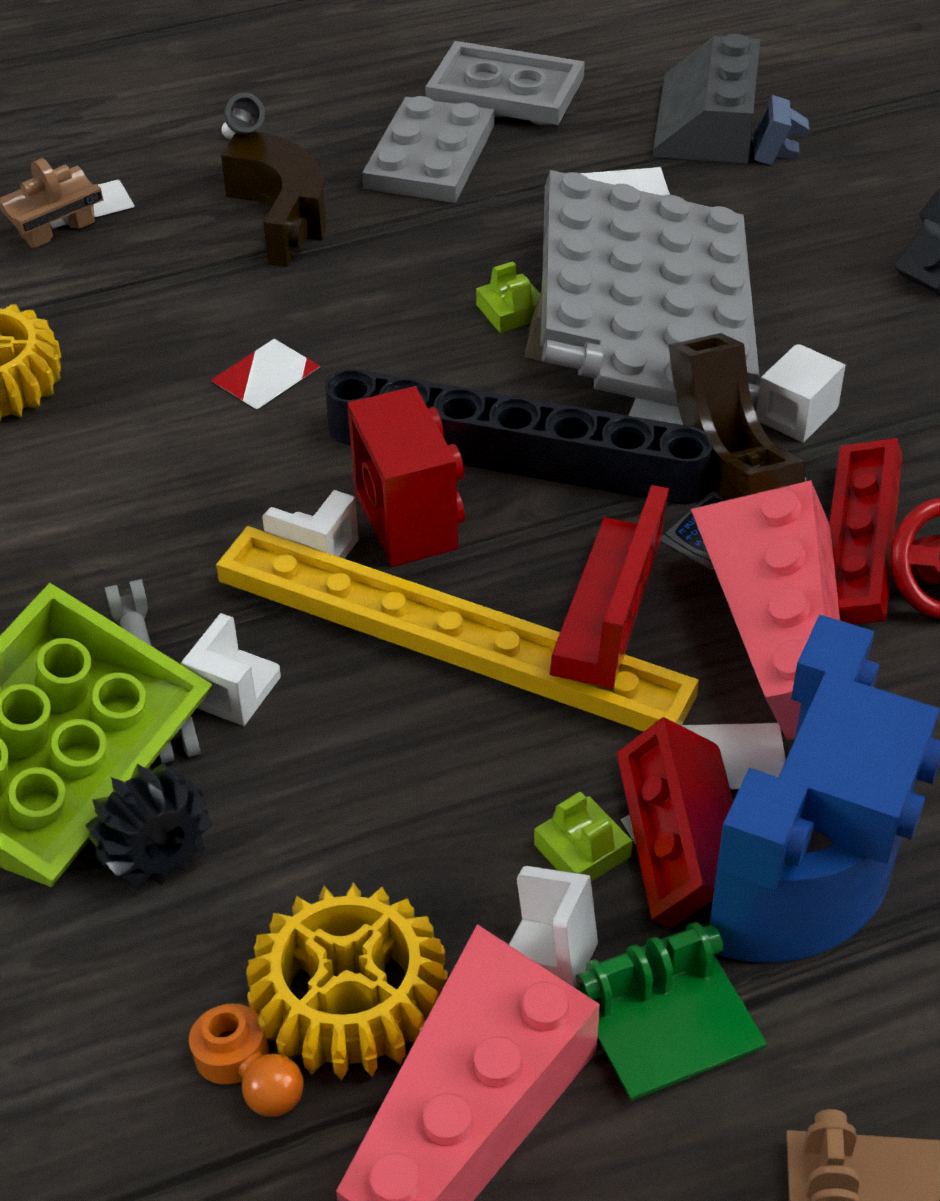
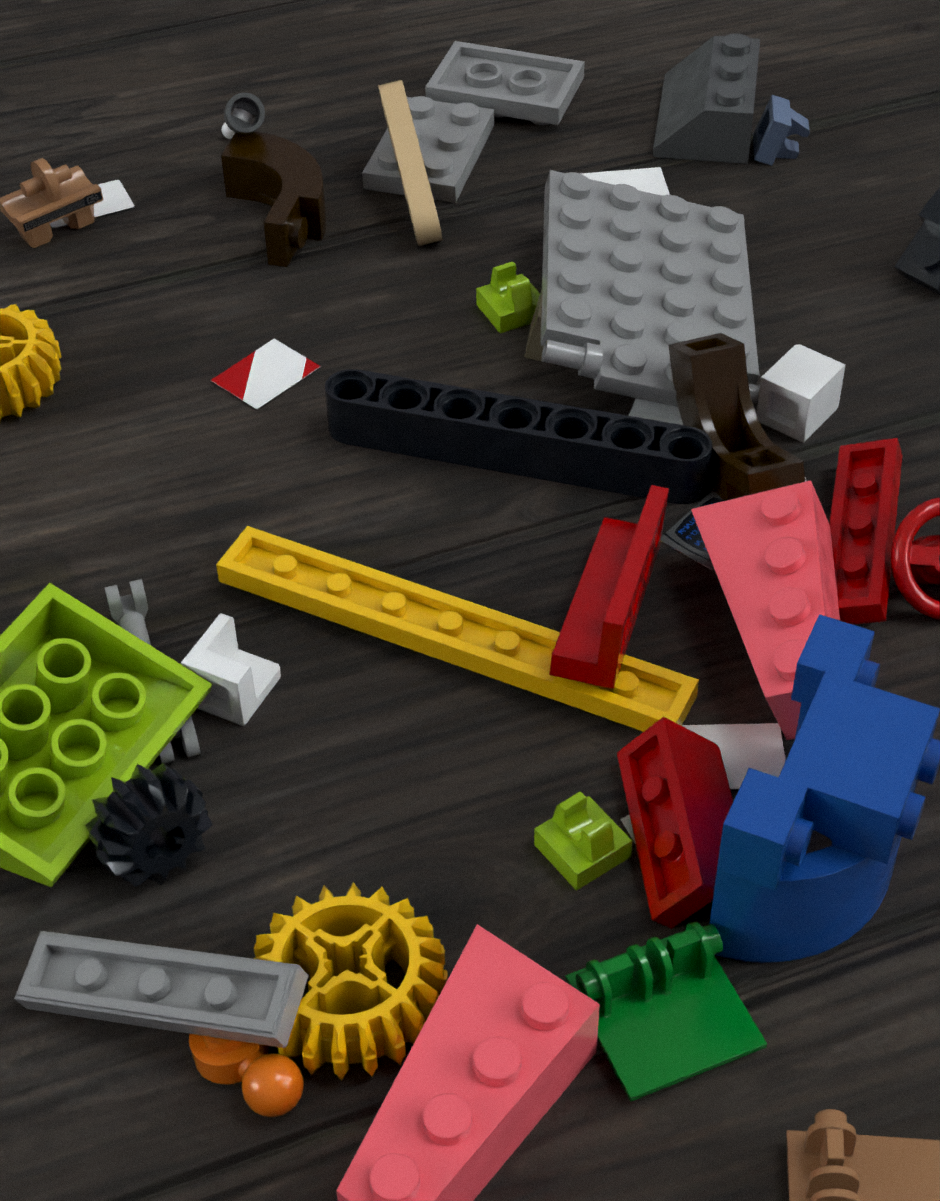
white panel [262,490,359,559] -> none
red brick [347,386,465,567] -> none
white panel [509,866,598,989] -> none
none -> light grey tile [14,931,309,1048]
none -> tan beam [378,80,443,246]

